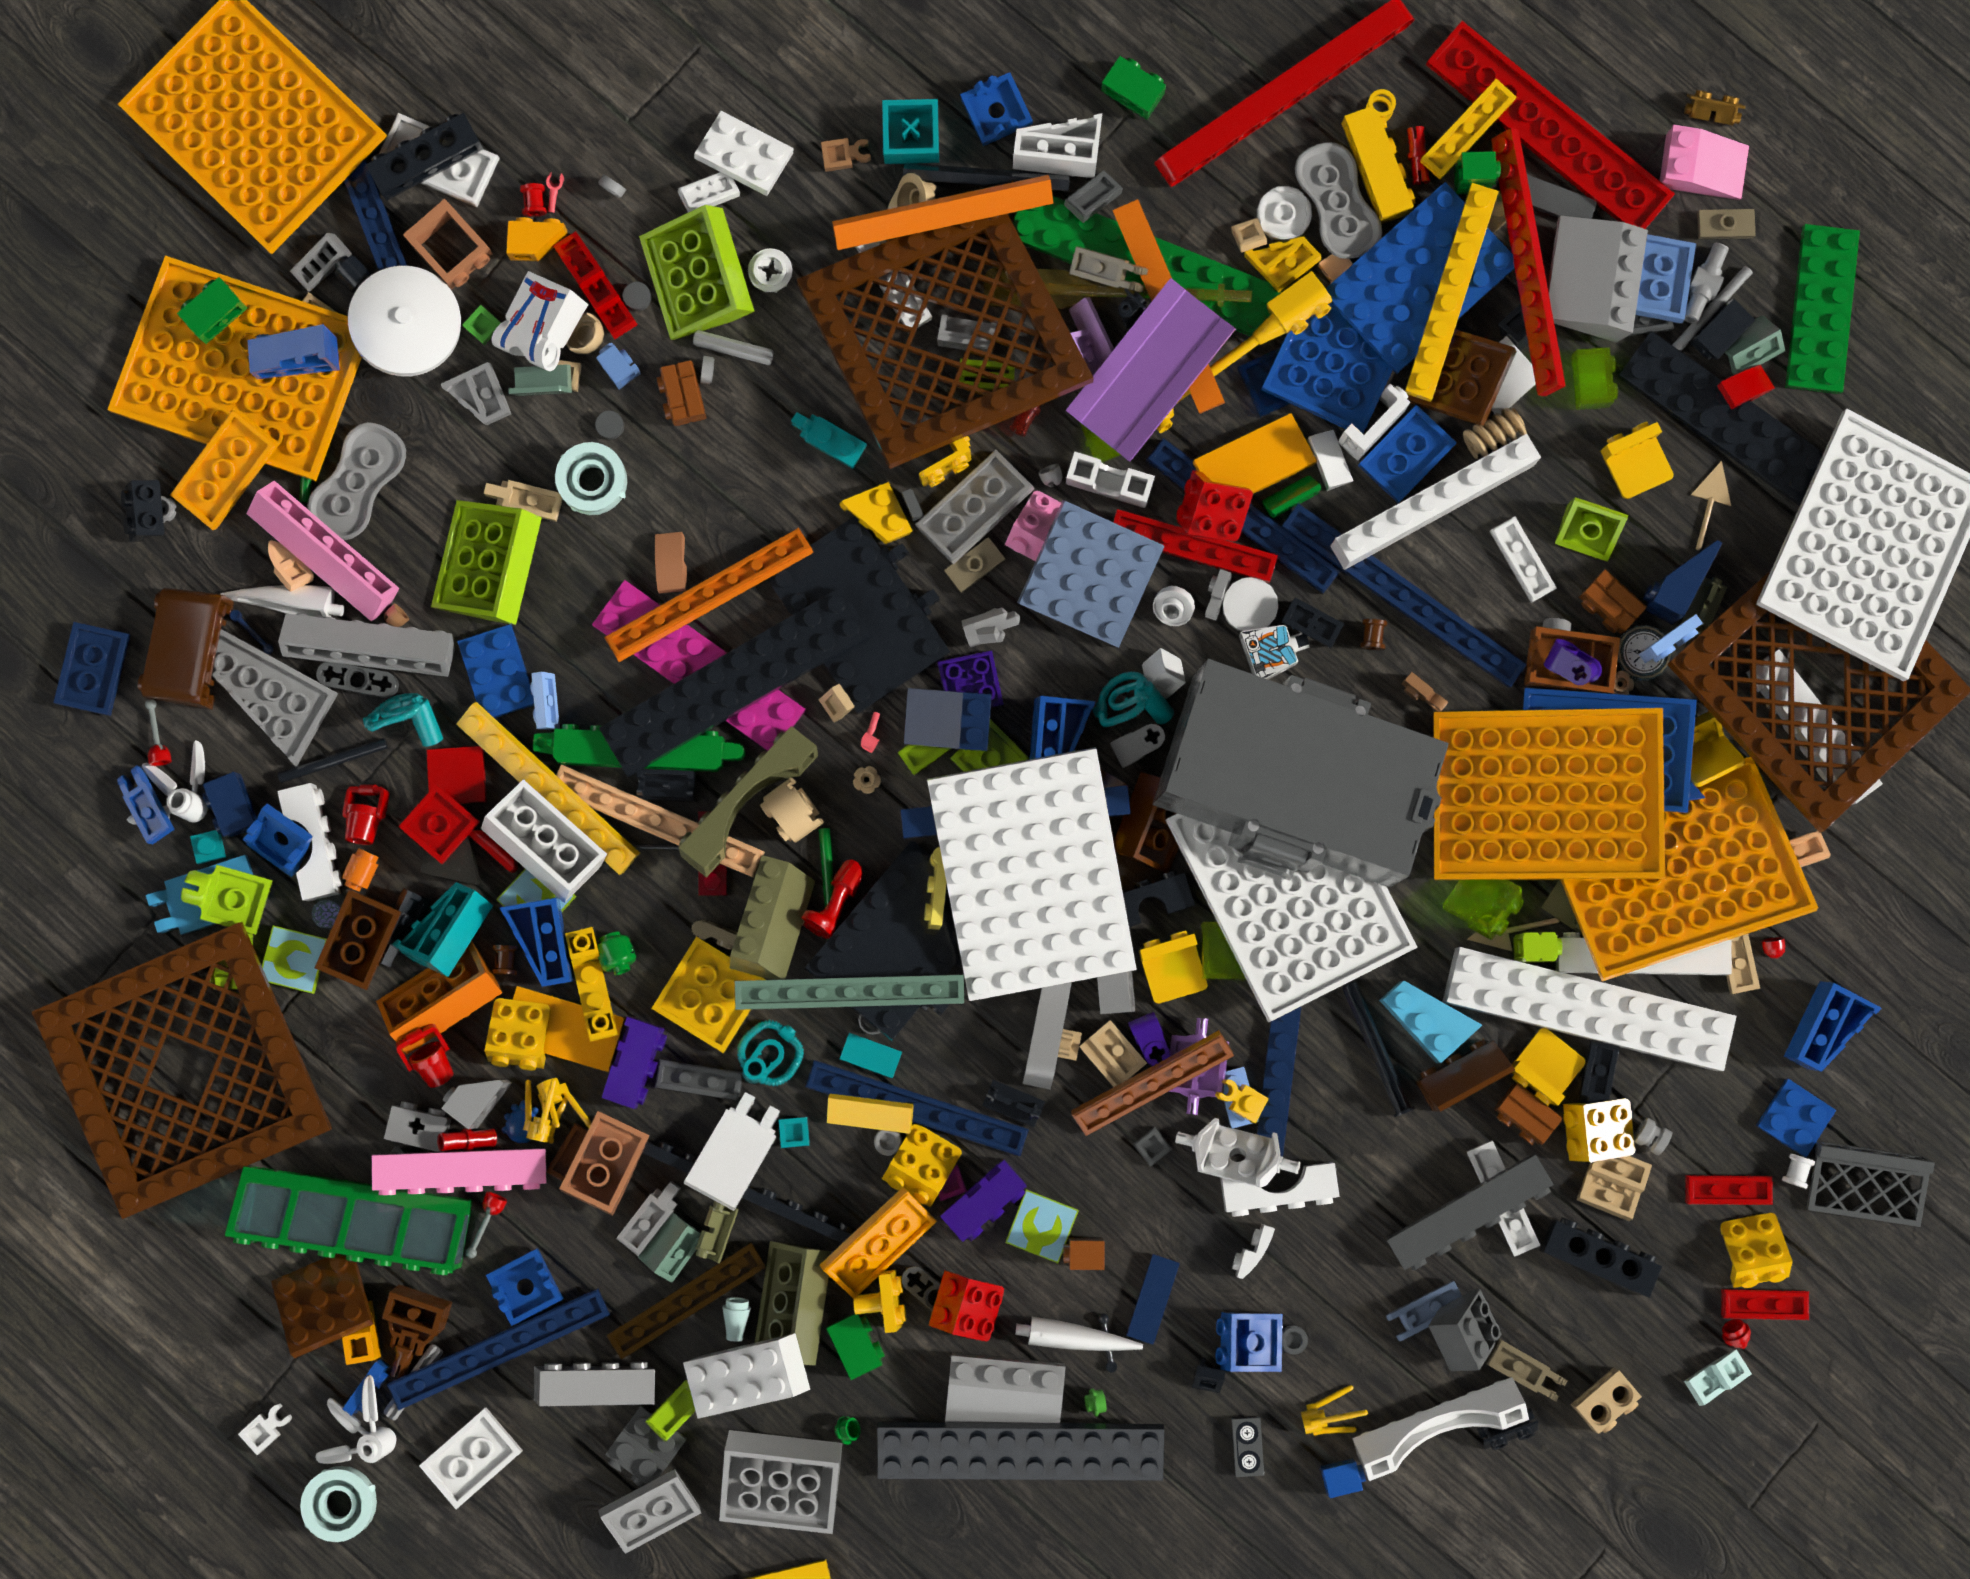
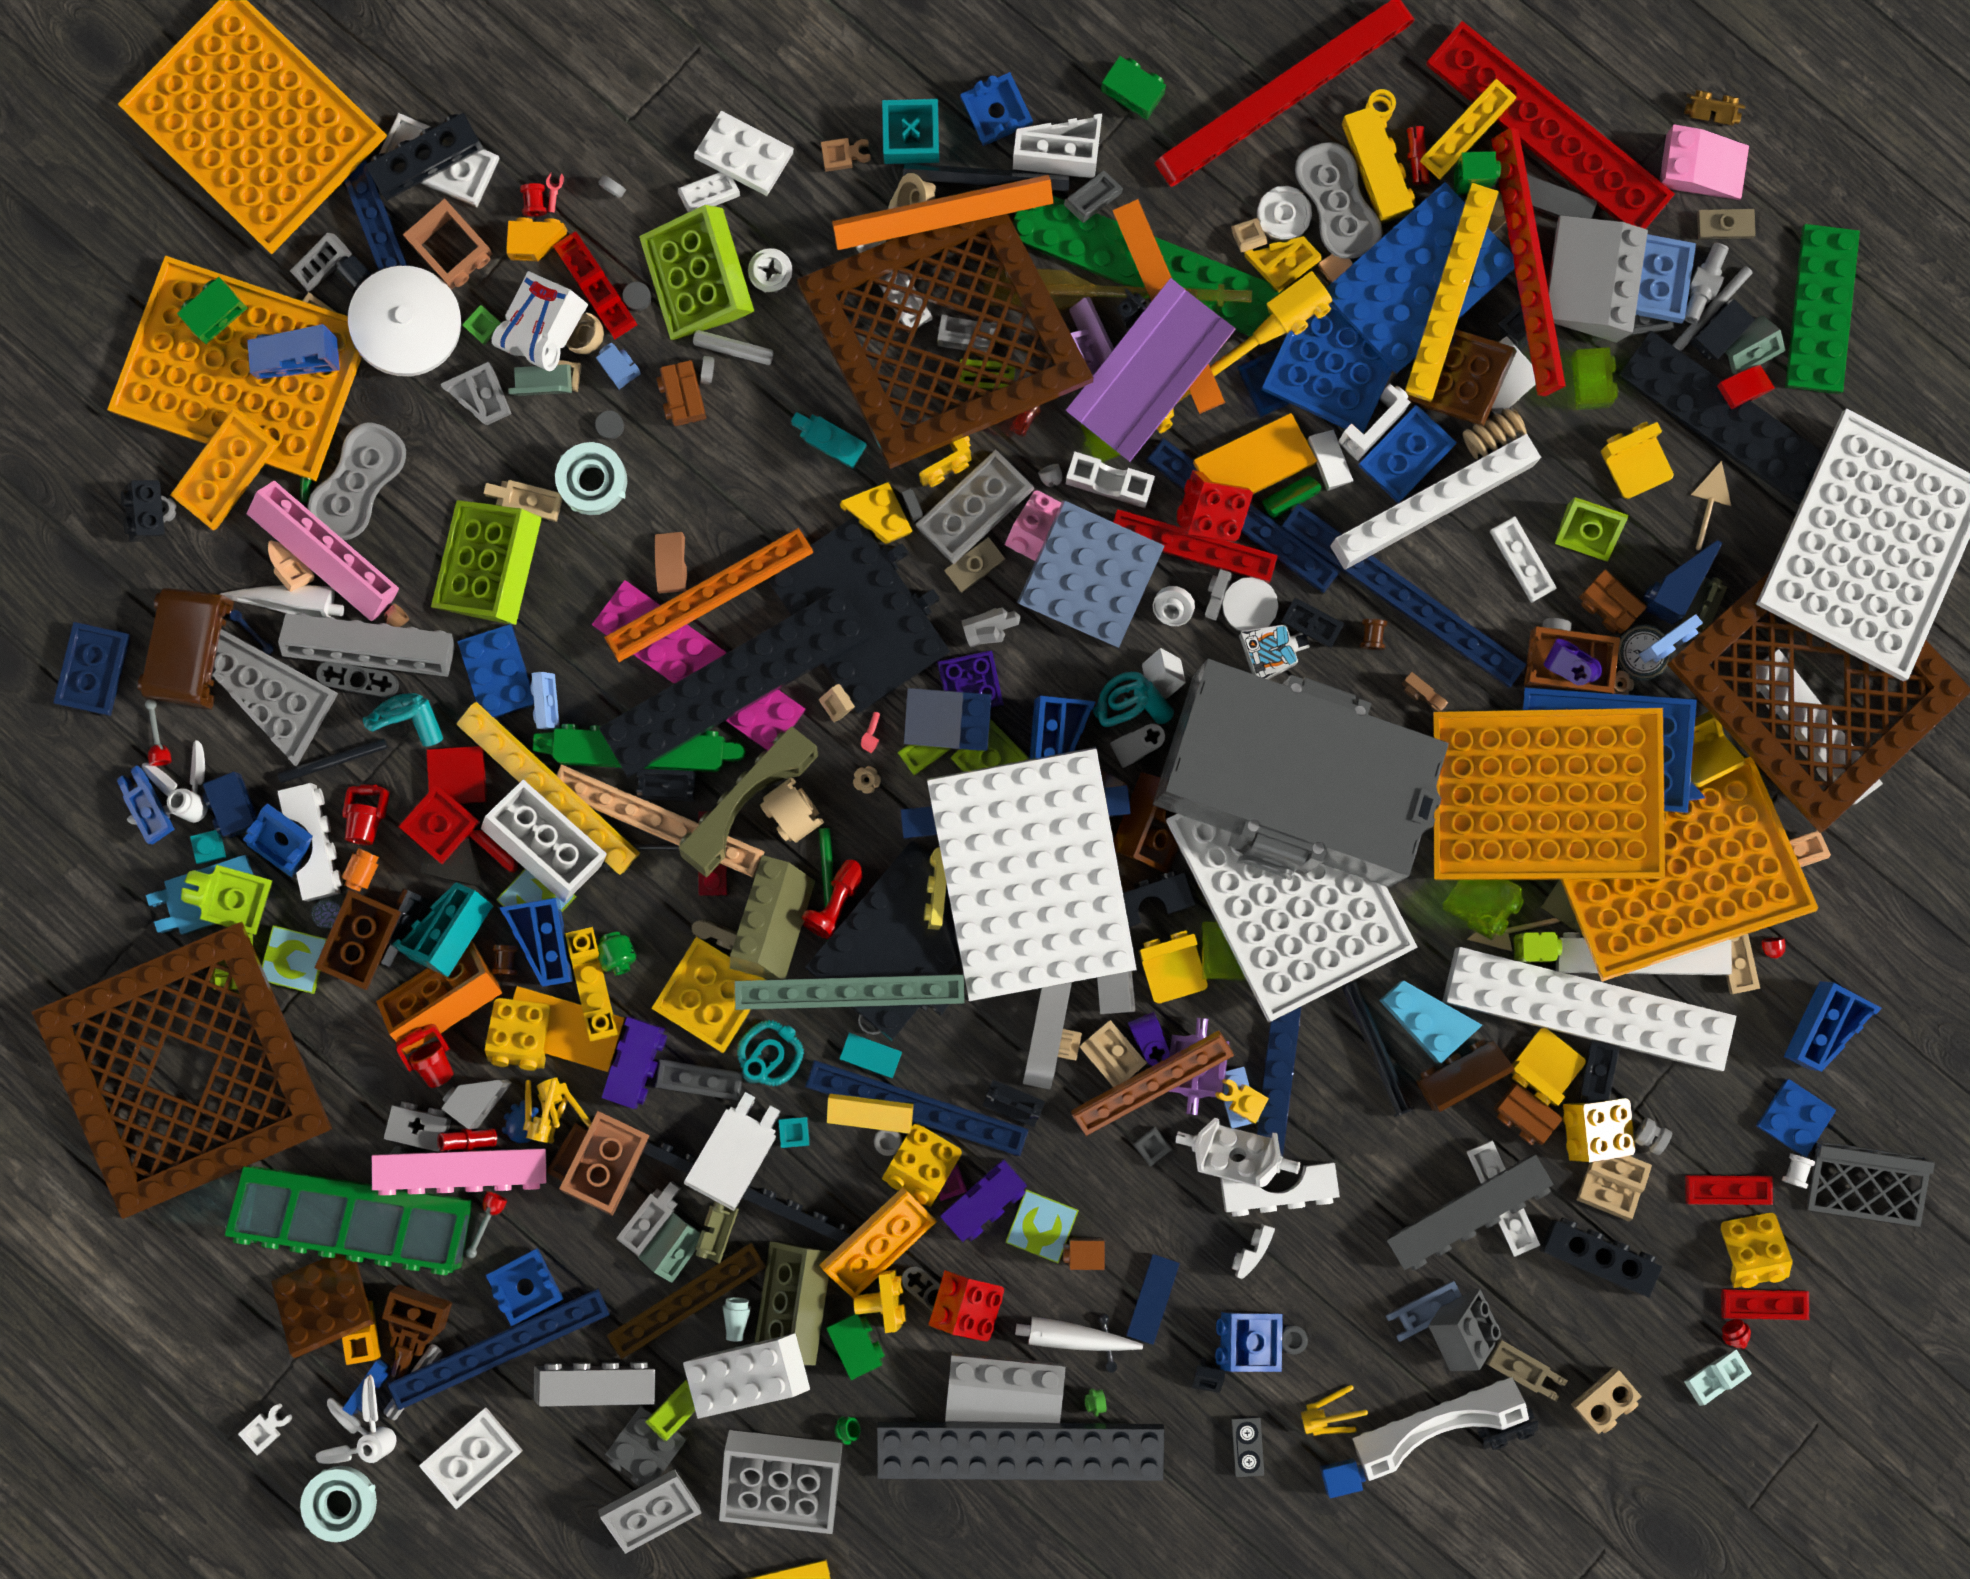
dark tan hinge [1069,247,1148,292] -> none

